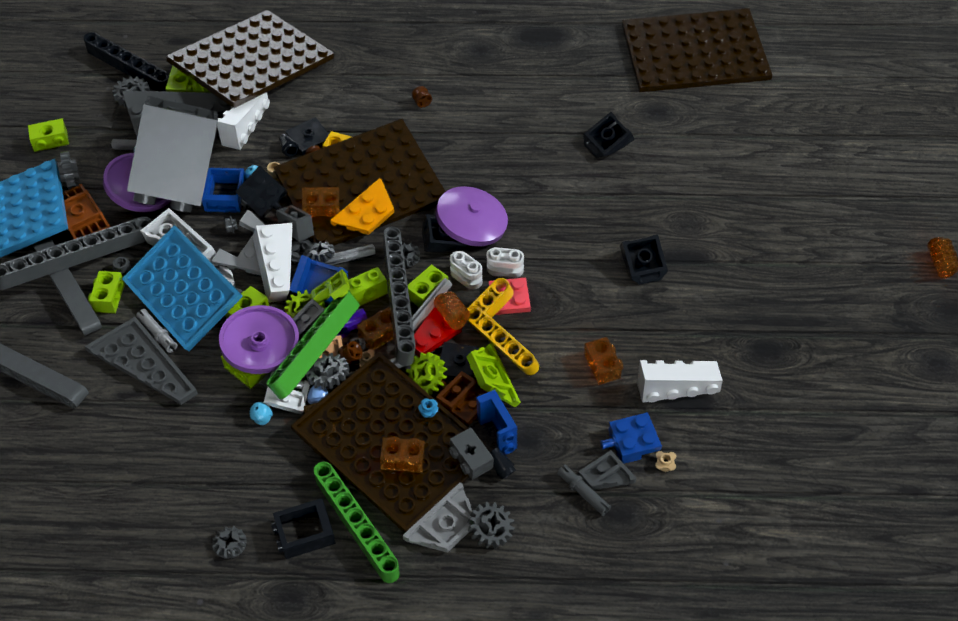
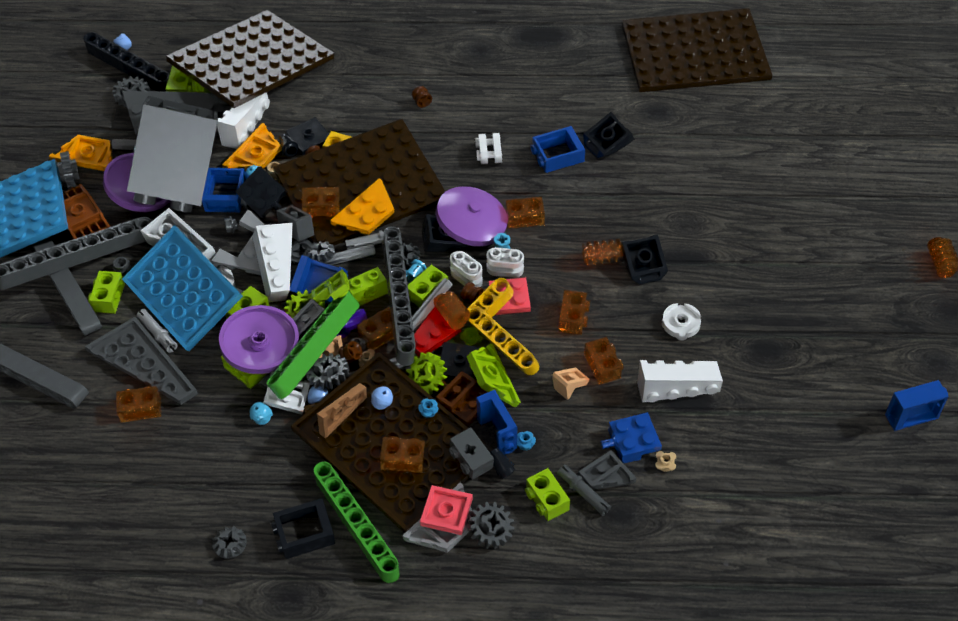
lime brick [28,118,69,152] -> none
none -> light orange wing [49,135,113,171]
none -> light blue piece [113,33,132,50]
none -> clear orange brick [116,386,161,422]
none -> light orange wing [222,123,282,171]
none -> medium nougat wing [317,383,367,438]
none -> light grey pin [345,228,399,250]
none -> light blue piece [371,386,393,410]
none -> medium azure bush [406,259,427,283]
none -> coral plate [420,485,473,535]
none -> clear neon green plate [460,327,483,346]
none -> reddish brown wheel [461,282,484,304]
none -> white brick [475,133,502,164]
none -> medium azure bush [494,233,510,249]
none -> clear orange brick [506,197,545,228]
none -> dark azure plate [517,431,536,450]
none -> lime brick [525,468,570,521]
none -> blue window [531,126,585,173]
none -> light nougat slope [552,367,590,400]
none -> clear orange brick [559,290,590,335]
none -> clear orange piece [582,238,622,265]
none -> white plate [662,303,701,341]
none -> blue window [885,380,949,431]

